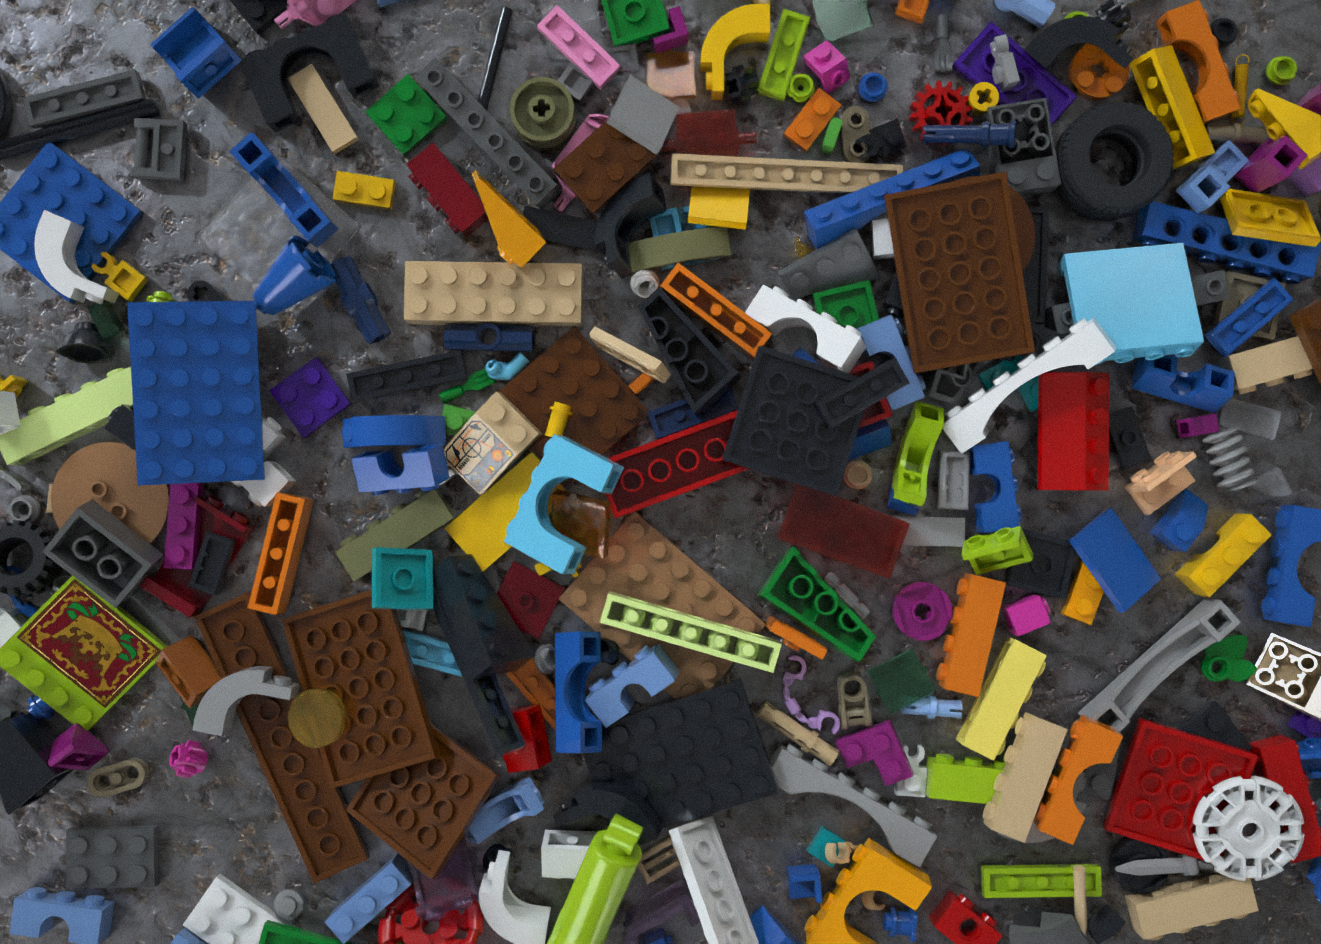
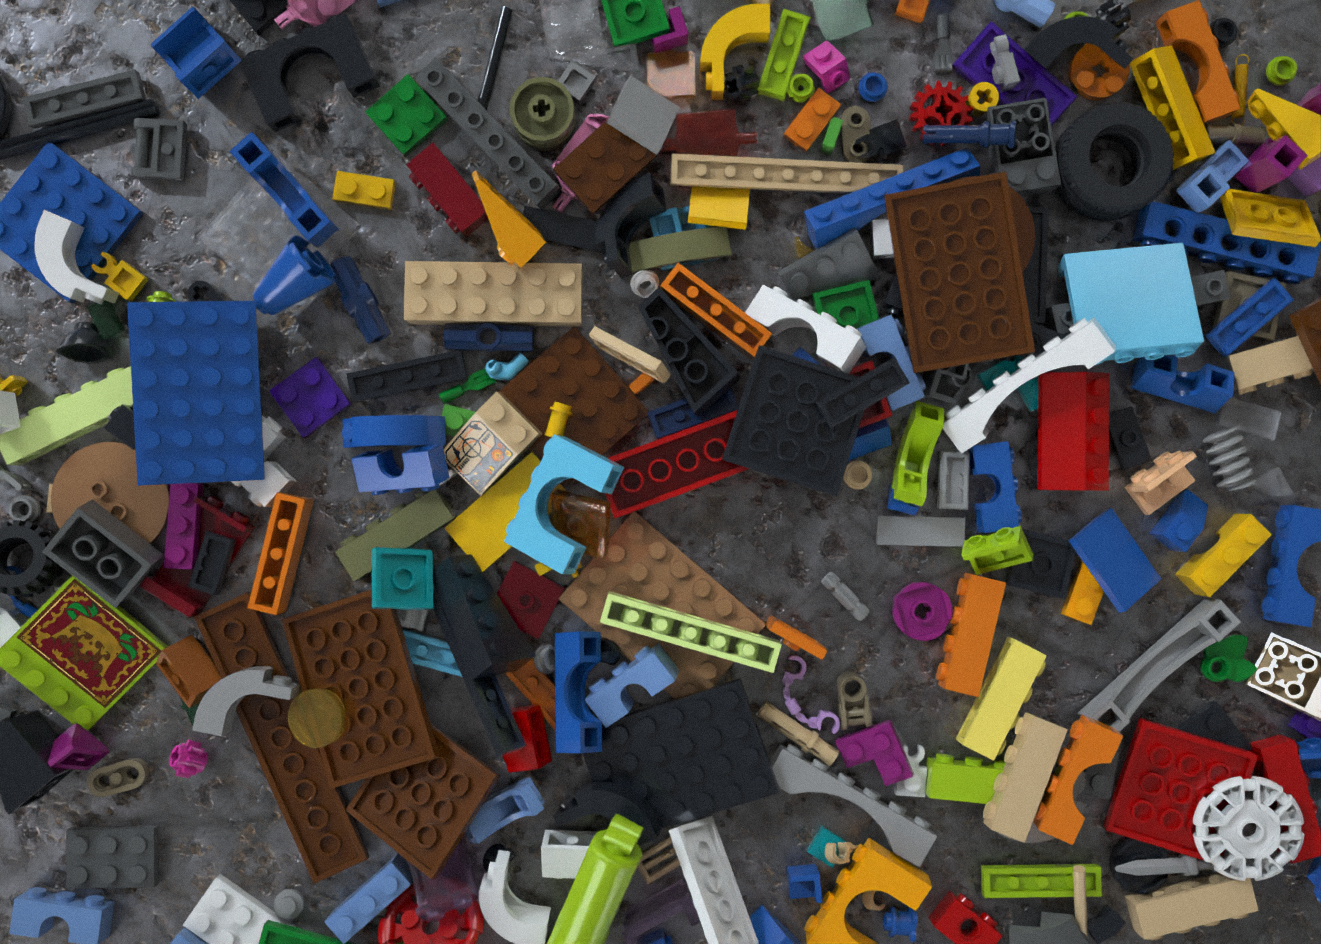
blue plate [28,695,55,720] -> none
tan tile [287,64,359,154] -> none
bright pink plate [537,5,621,90] -> none
green wedge [756,546,876,662] -> none
clear red brick [776,484,910,579] -> none
clear green piece [867,649,936,715] -> none
light blue pin [900,695,963,719] -> none
dark pink brick [1000,594,1051,636] -> none
magenta piece [1176,413,1219,438] -> none

